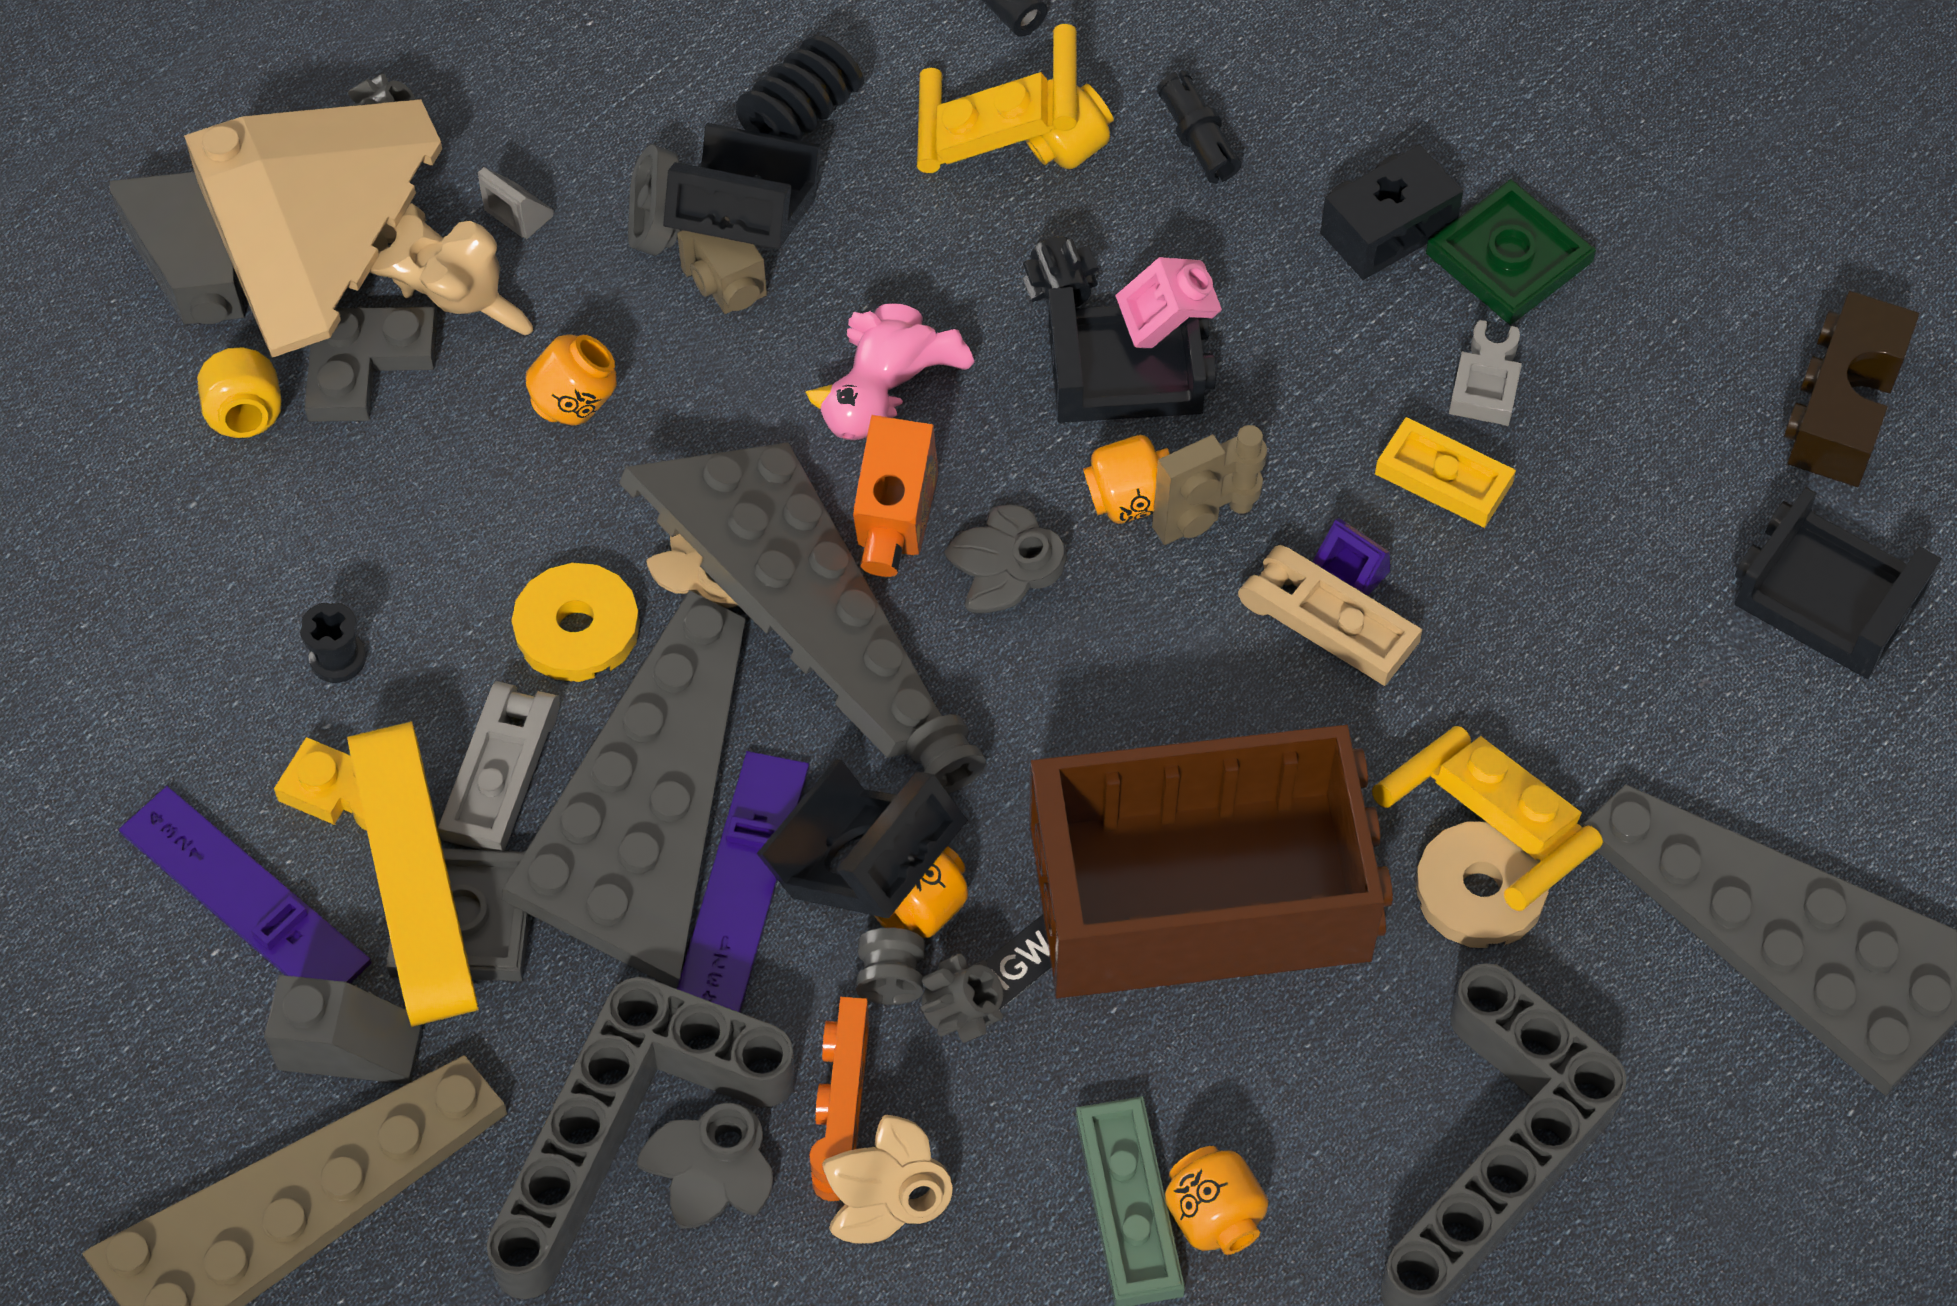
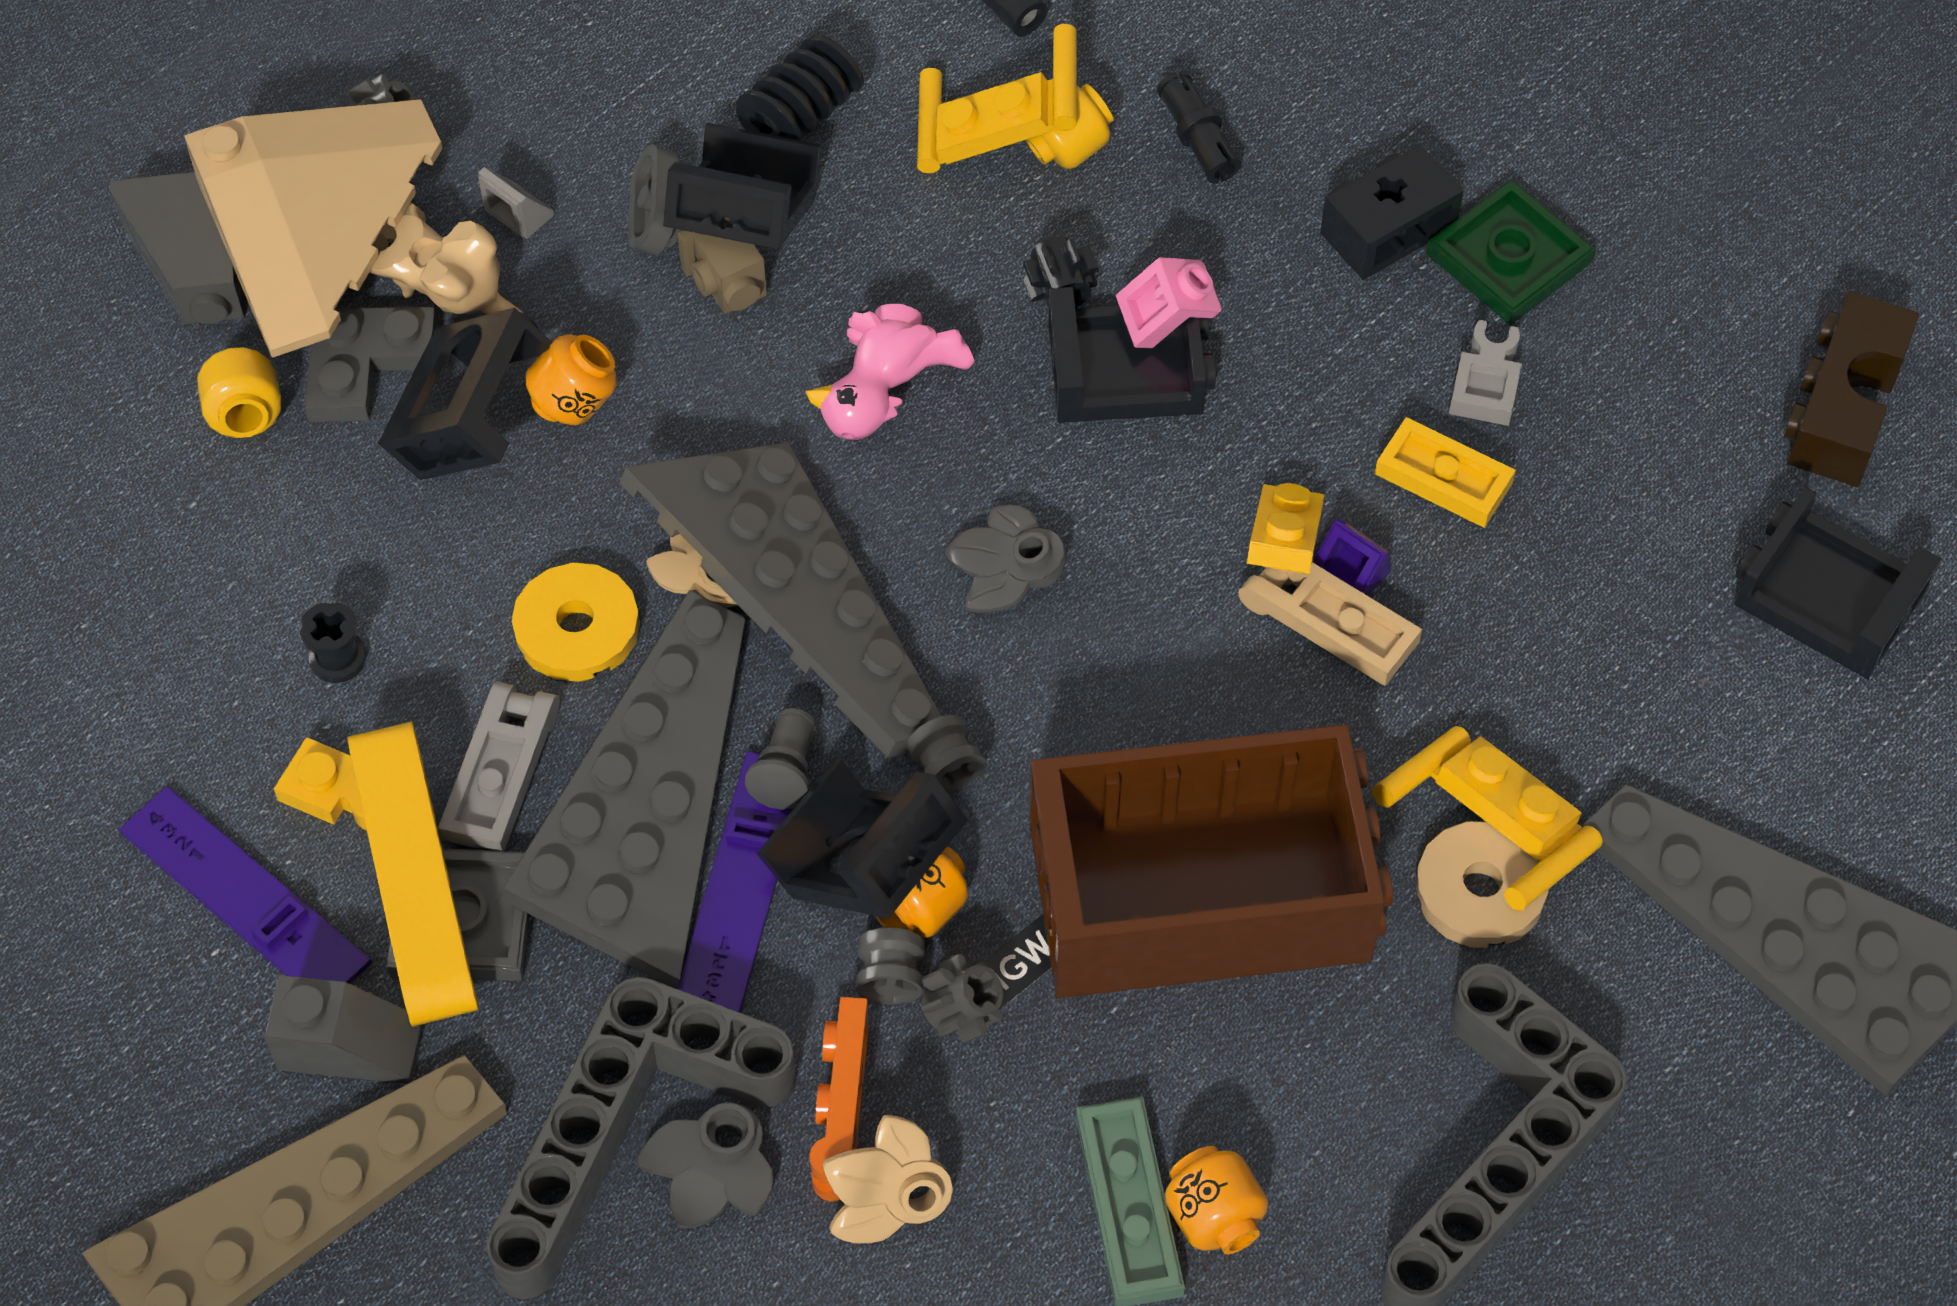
orange torso [853,415,938,577] -> none
light orange head [1083,435,1169,524] -> none
dark tan plate [1152,425,1267,545] -> none
none -> black panel [378,307,553,480]
none -> dark grey pin [745,708,817,810]
none -> yellow plate [1247,483,1325,574]

